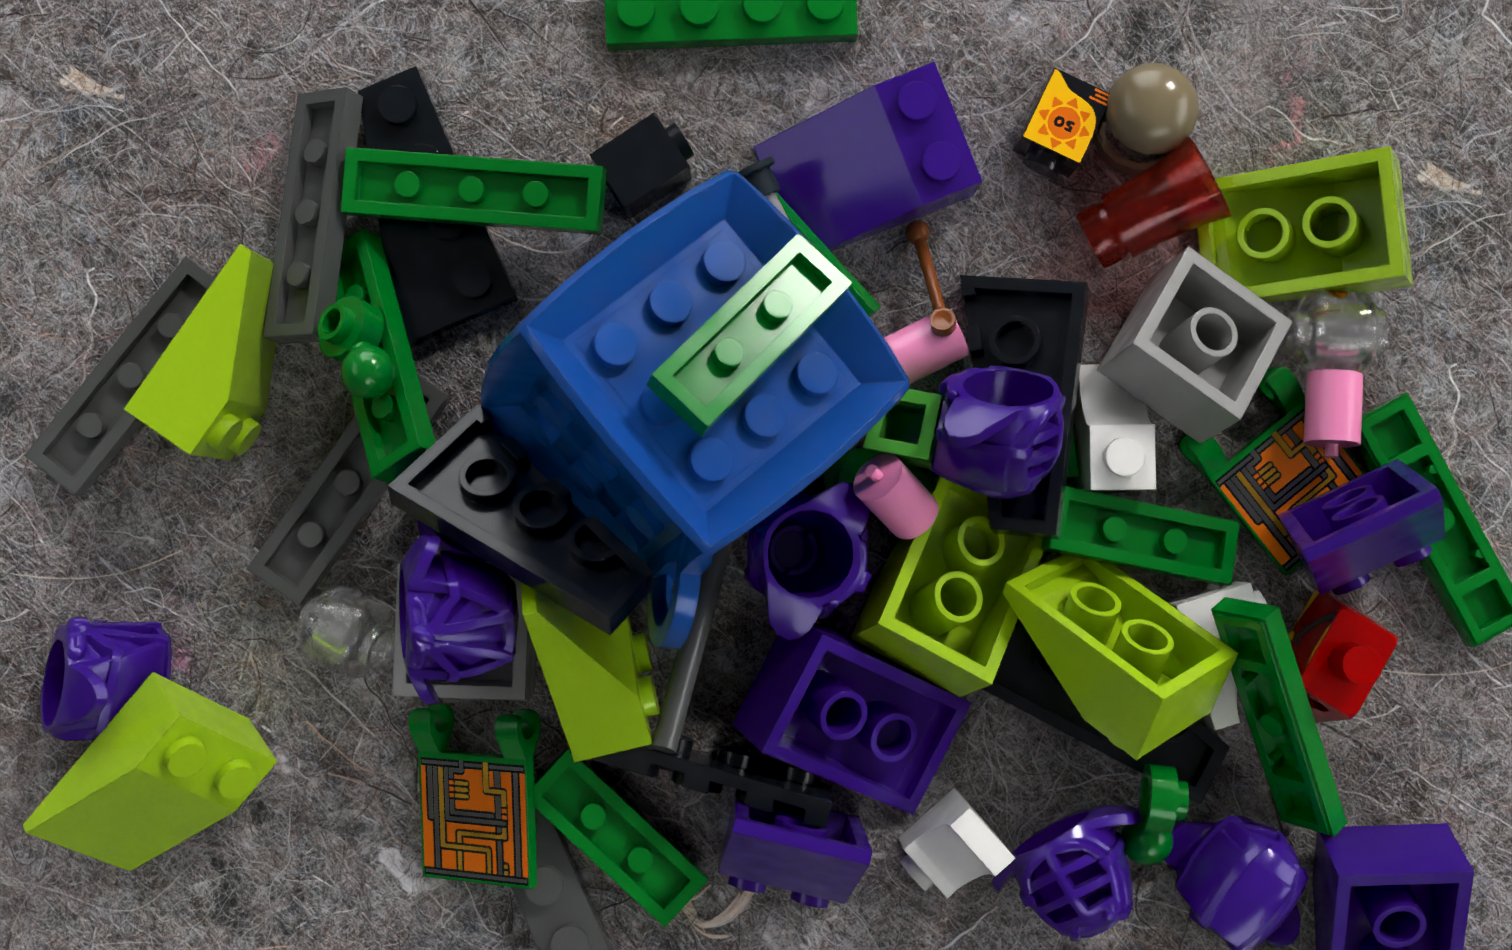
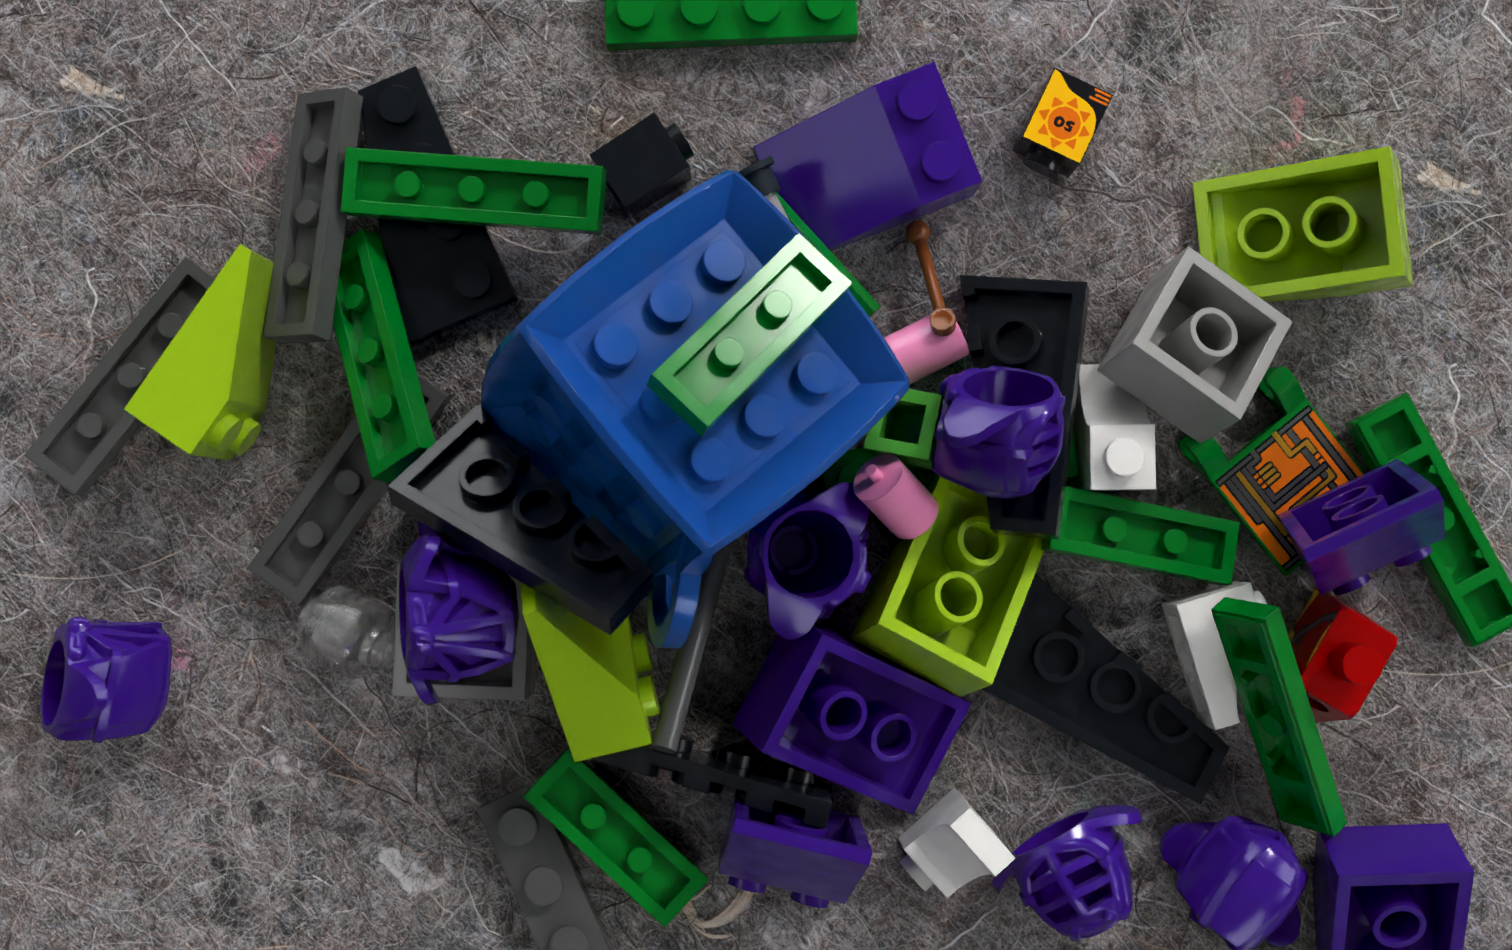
lime slope [22,672,278,872] -> none
green plate [317,296,396,399] -> none
flag [408,703,540,889] -> none
lime slope [1002,555,1238,760] -> none
clear red plant [1075,137,1232,268] -> none
dark tan helmet [1093,63,1199,176] -> none
green plate [1121,764,1189,866] -> none
clear head [1284,290,1389,372] -> none
bright pink piece [1303,369,1363,458] -> none

